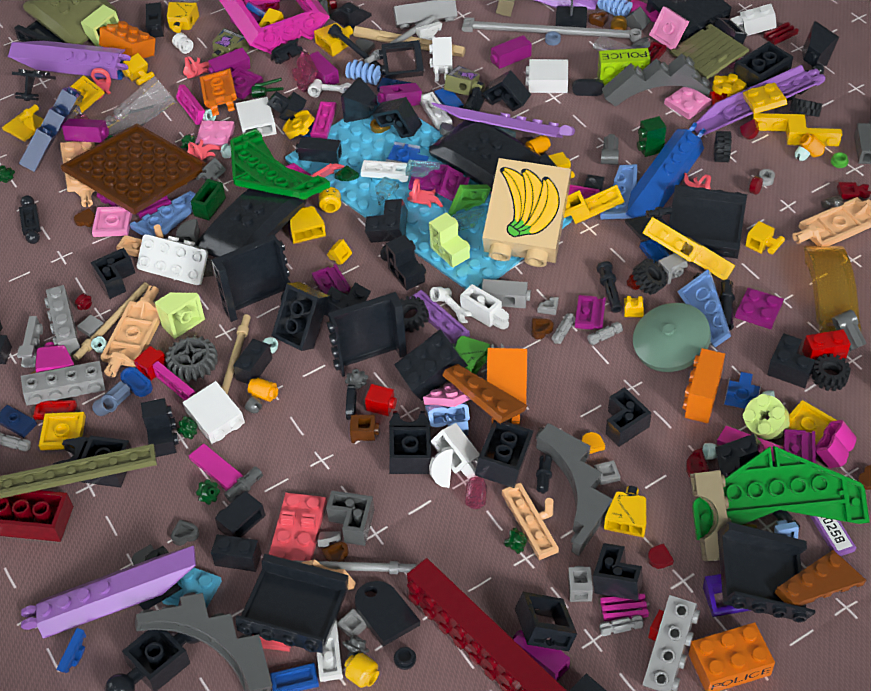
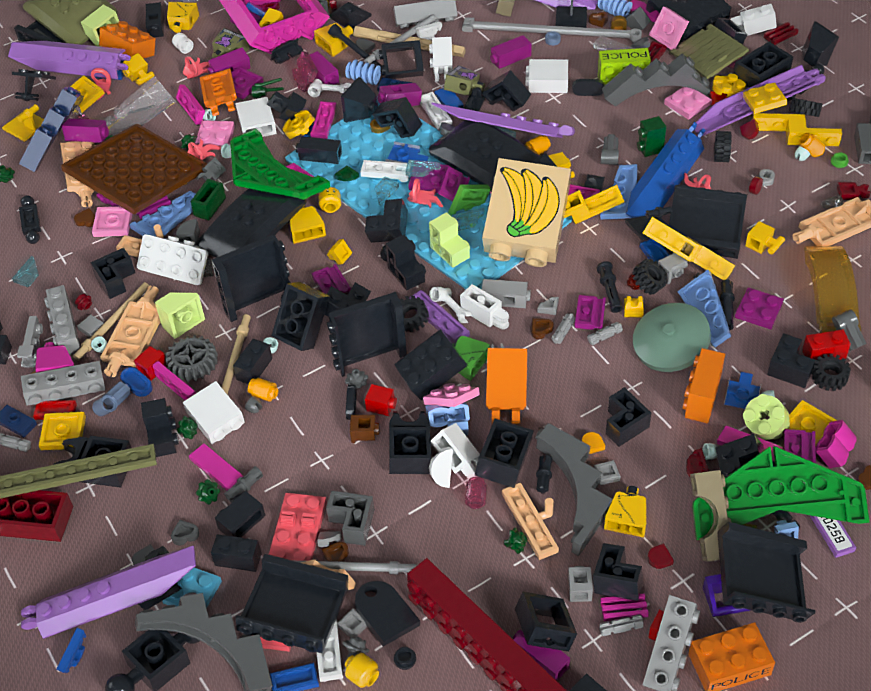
coral piece [310,163,345,178] -> none
dark orange wing [443,364,528,424] -> none
dark orange wing [775,550,867,606] -> none
none -> clear light blue tile [12,256,39,287]

